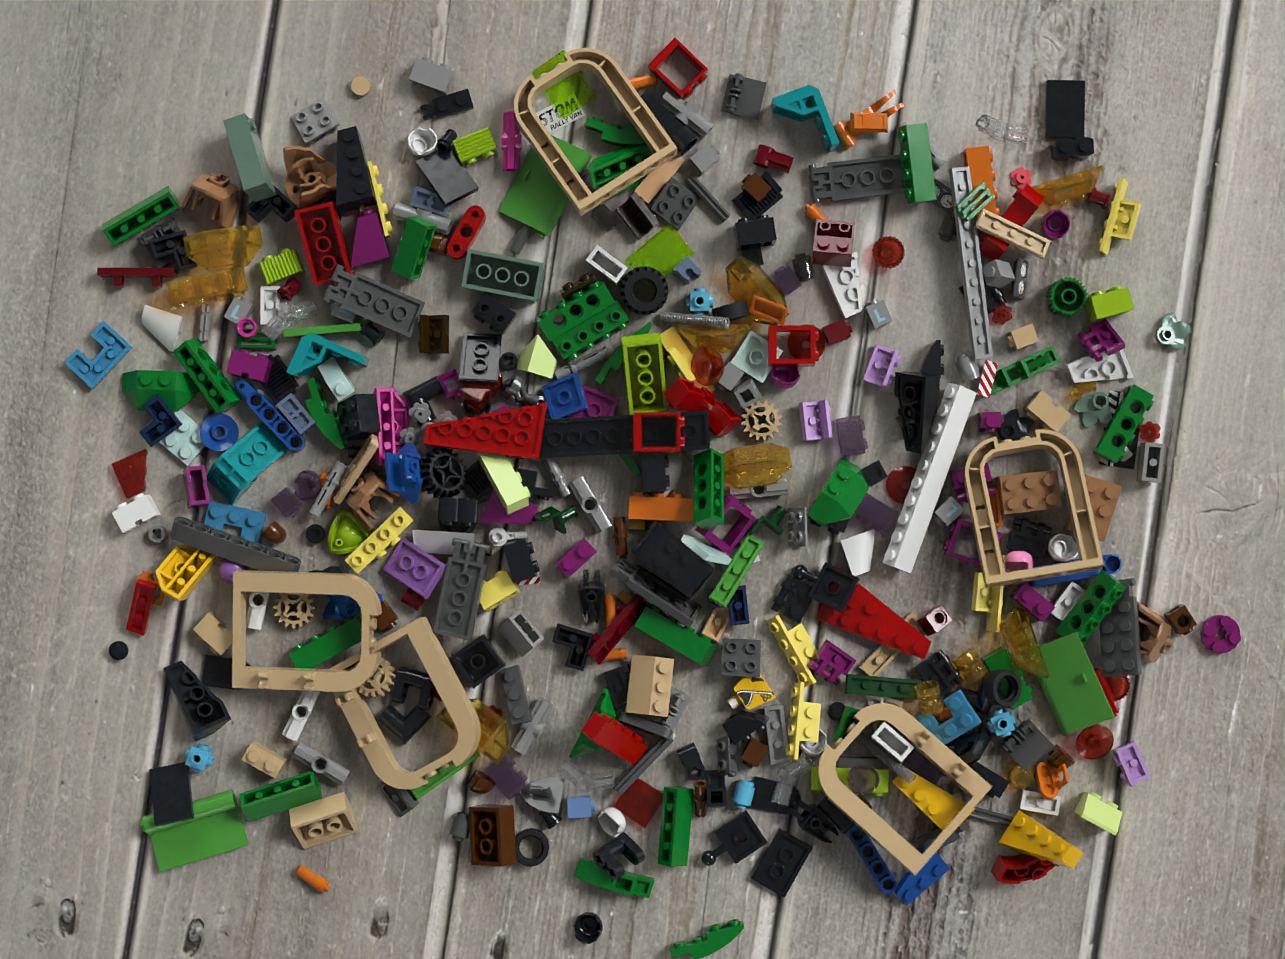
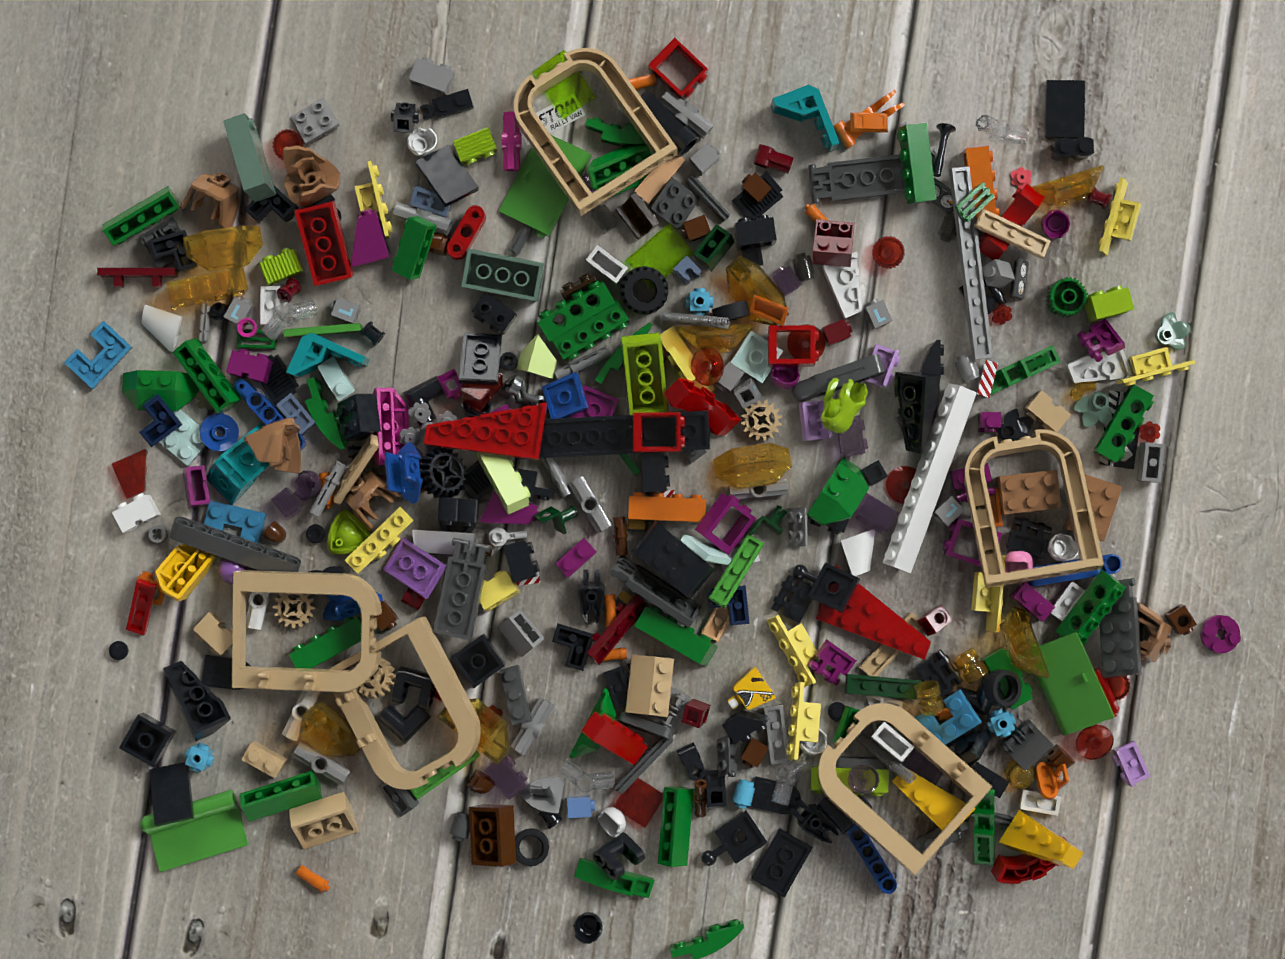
dark grey hinge [322,264,425,338] -> none
black wedge [336,126,377,214] -> none
tan tile [351,76,371,97] -> none
dark brown bracket [418,315,449,354] -> none
black pin [437,129,457,152] -> none
green brick [693,448,724,530] -> none
dark grey hinge [721,73,767,120] -> none
dark grey hinge [721,638,761,677] -> none
blue wing [894,842,950,906] -> none
tan brick [1007,323,1039,351] -> none
yellowish green slope [1073,791,1122,836] -> none
none -> black brick [119,712,176,767]
none -> black plate [210,302,228,321]
none -> medium nougat piece [243,418,301,474]
none -> clear red hat [272,129,304,161]
none -> clear yellow wedge [299,702,361,756]
none -> black brick [391,102,419,133]
none -> reddish brown brick [681,215,711,243]
none -> dark red brick [681,699,711,728]
none -> dark green brick [693,224,735,272]
none -> dark grey piece [792,354,885,401]
none -> lime hair [821,378,868,433]
none -> black piece [932,123,956,177]
none -> green slope [973,790,995,865]
none -> light yellow bracket [1116,347,1195,386]

